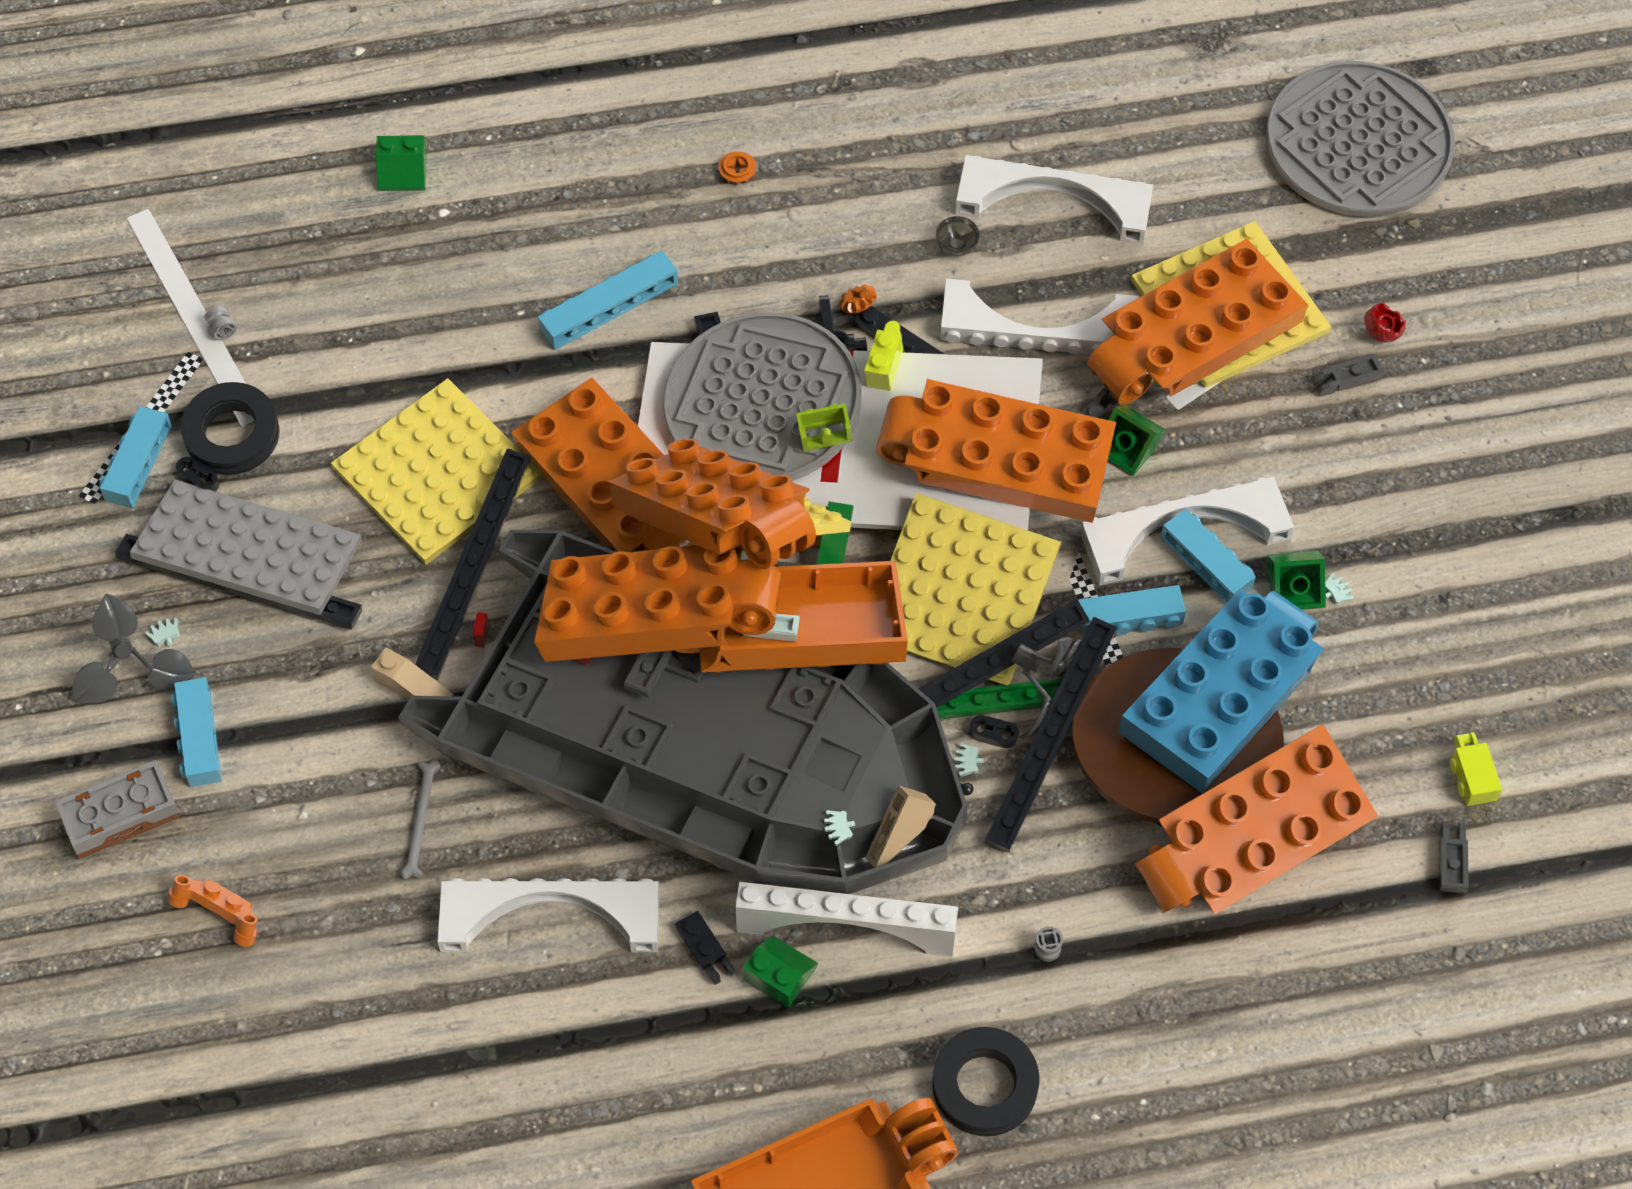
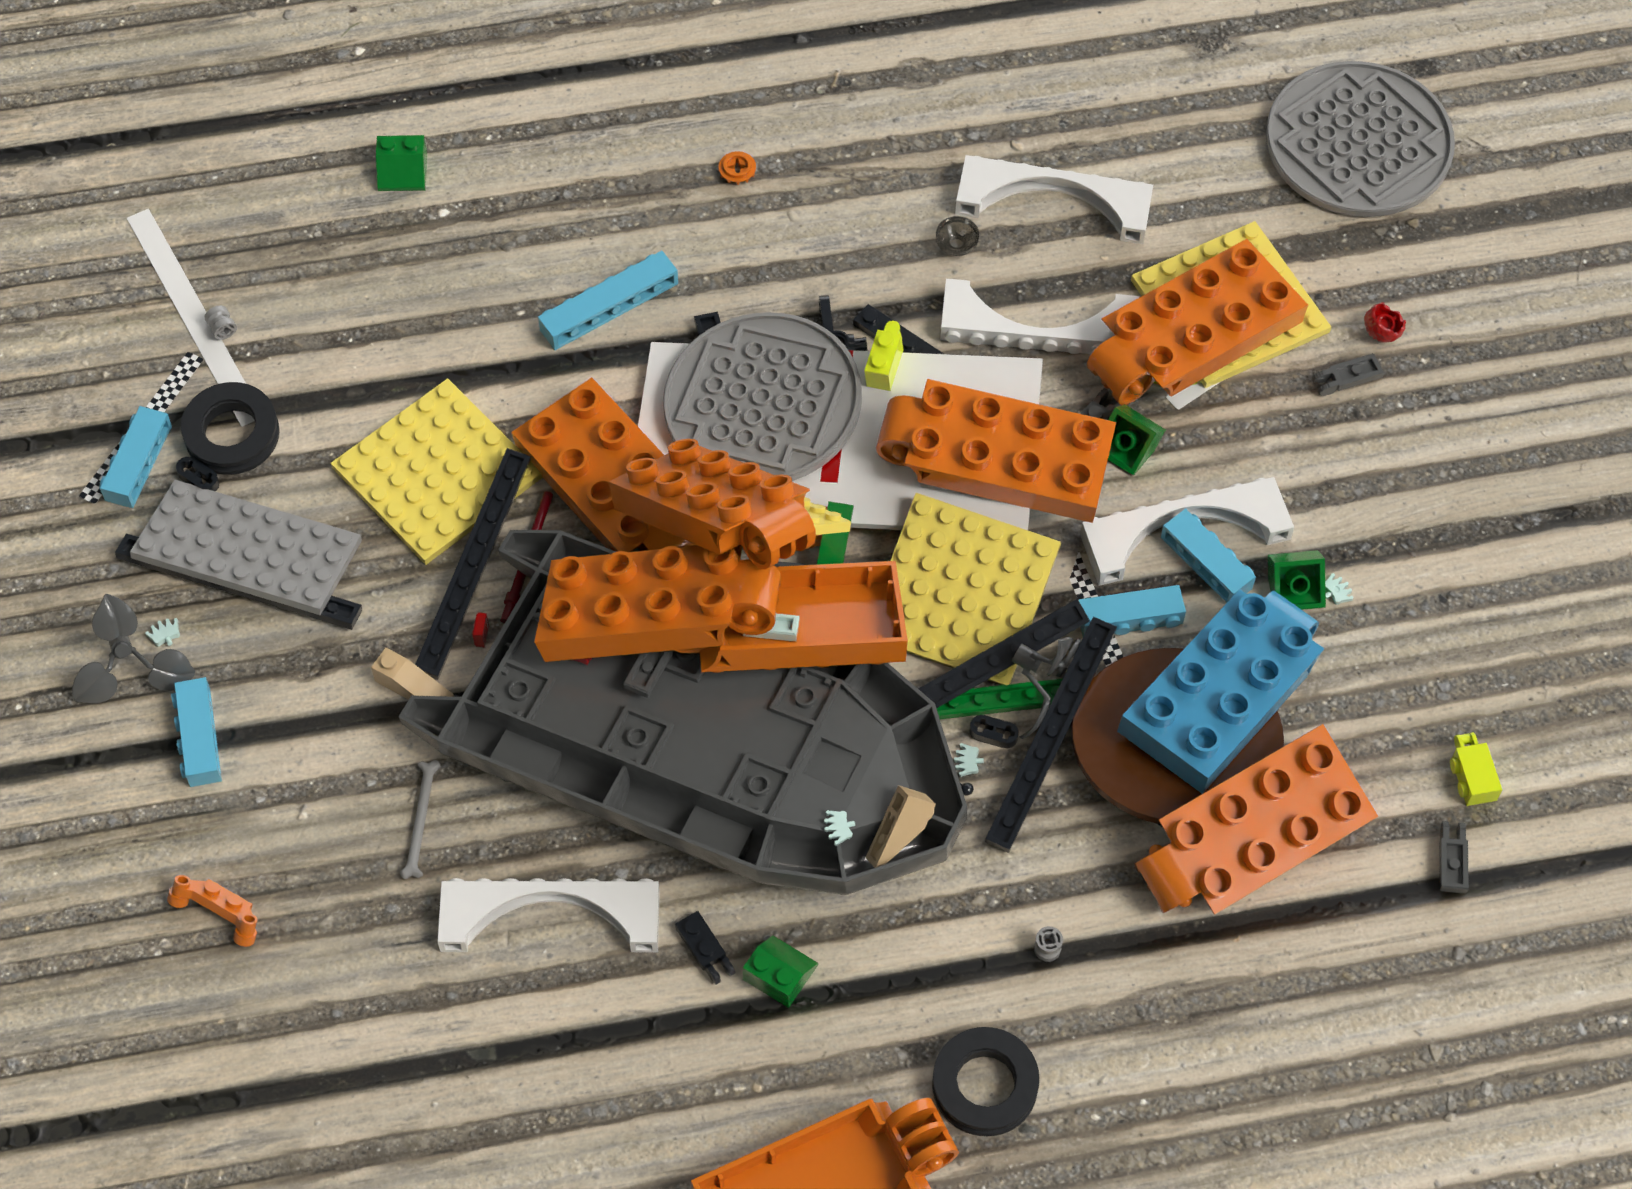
light grey piece [55,760,181,859] -> none
white arch [736,882,958,957] -> none
lime window [796,403,853,451] -> none
orange gear [839,284,877,313] -> none
none -> dark red bar [500,491,553,624]

